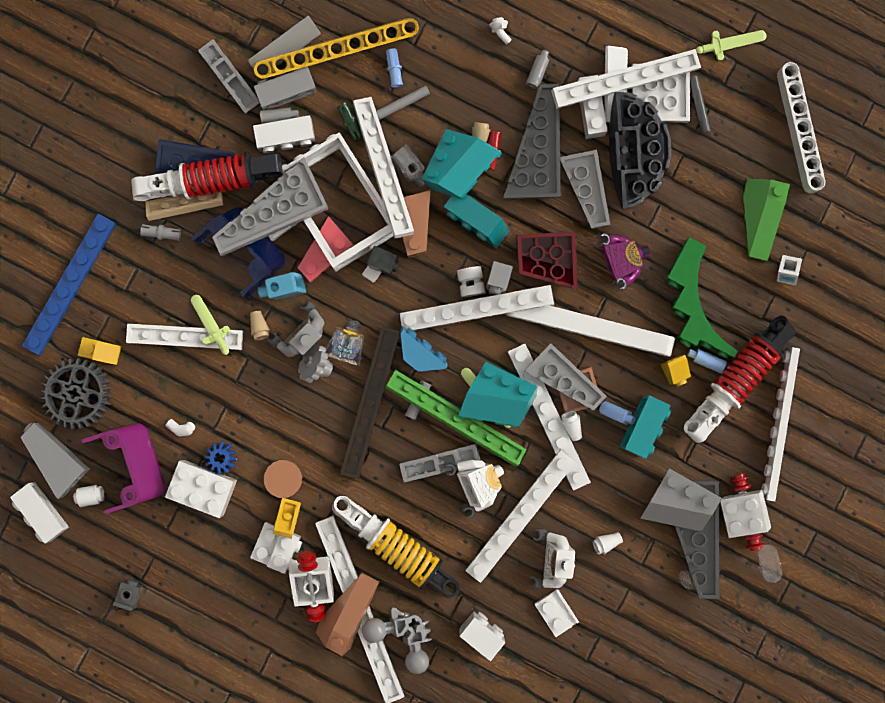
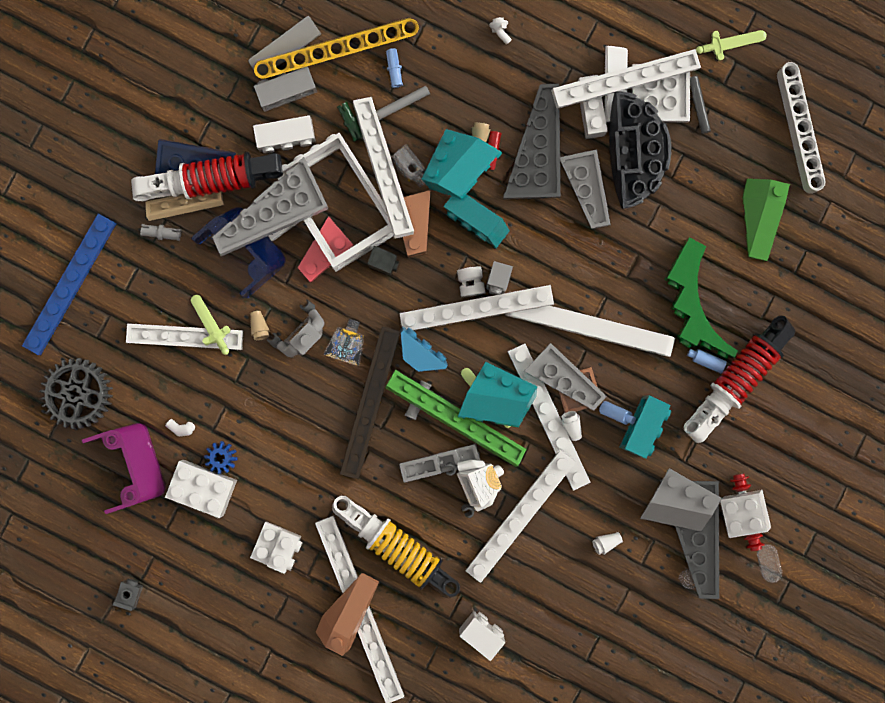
white brick [10,482,69,544] -> none
light grey slope [20,423,90,499] -> none
white brick [73,485,105,507] -> none
yellow slope [78,337,121,365] -> none
light grey slope [198,39,260,113] -> none
medium azure torso [258,272,306,300] -> none
light grey cylinder [260,107,299,124] -> none
nougat tile [264,460,302,498] -> none
yellow slope [273,498,301,539] -> none
white brick [289,551,334,623] -> none
light grey plant [298,344,333,383] -> none
white sticker [362,266,382,283] -> none
light grey piece [362,607,432,674] -> none
dark red wedge [515,232,578,290] -> none
light grey cylinder [526,50,549,89] -> none
white torso [529,528,575,588] -> none
white plate [534,589,579,637] -> none
torso [596,234,651,292] -> none
yellow slope [660,355,691,387] -> none
white plate [761,347,800,501] -> none
white brick [777,255,802,285] -> none

